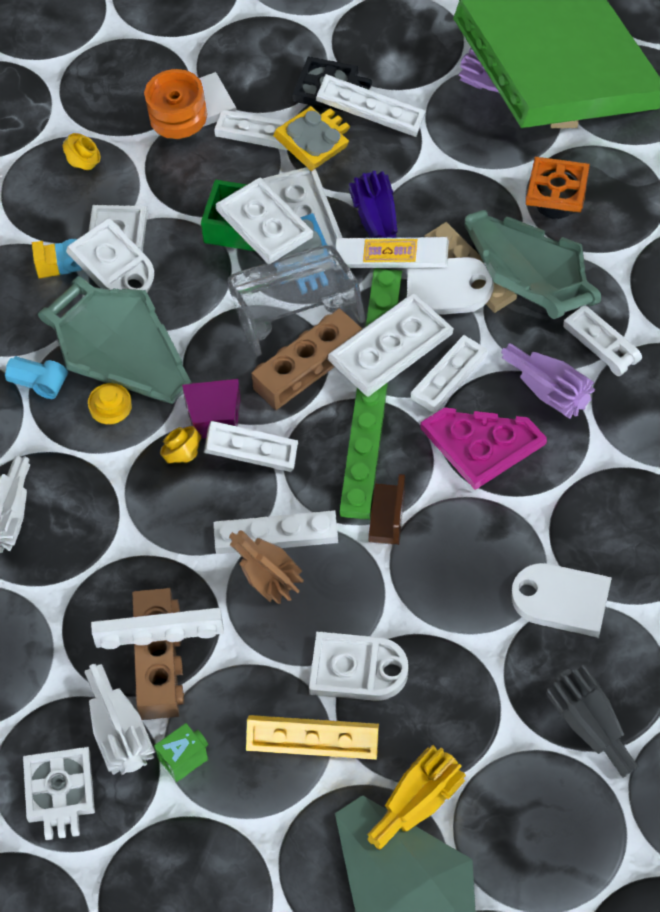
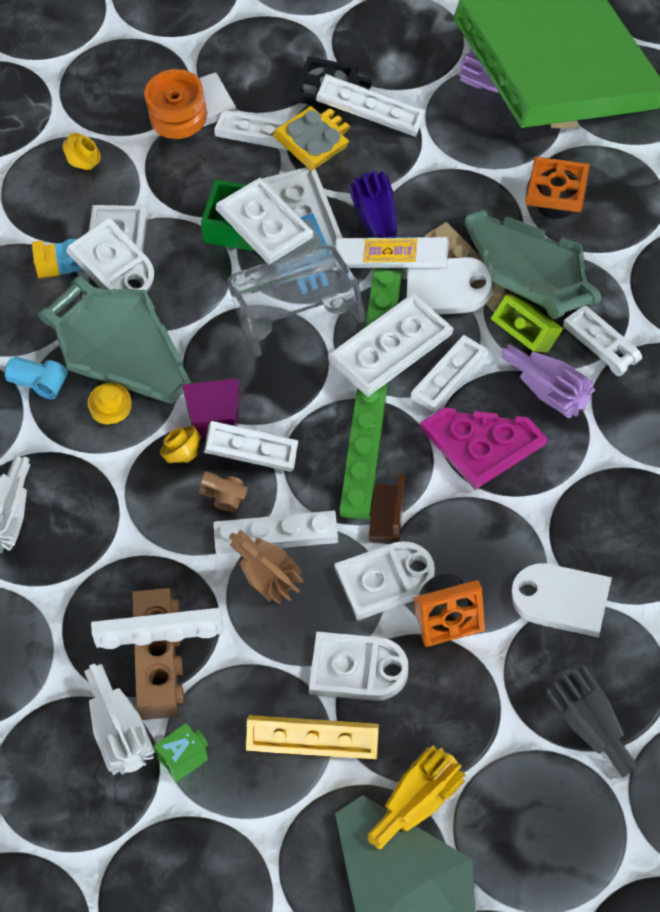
white piece [23,747,95,840] -> none
medium nougat brick [251,308,362,410] -> none
none -> medium nougat plate [199,471,248,513]
none -> white tile [334,541,435,621]
none -> orange piece [412,574,485,647]
none -> lime brick [491,295,563,353]

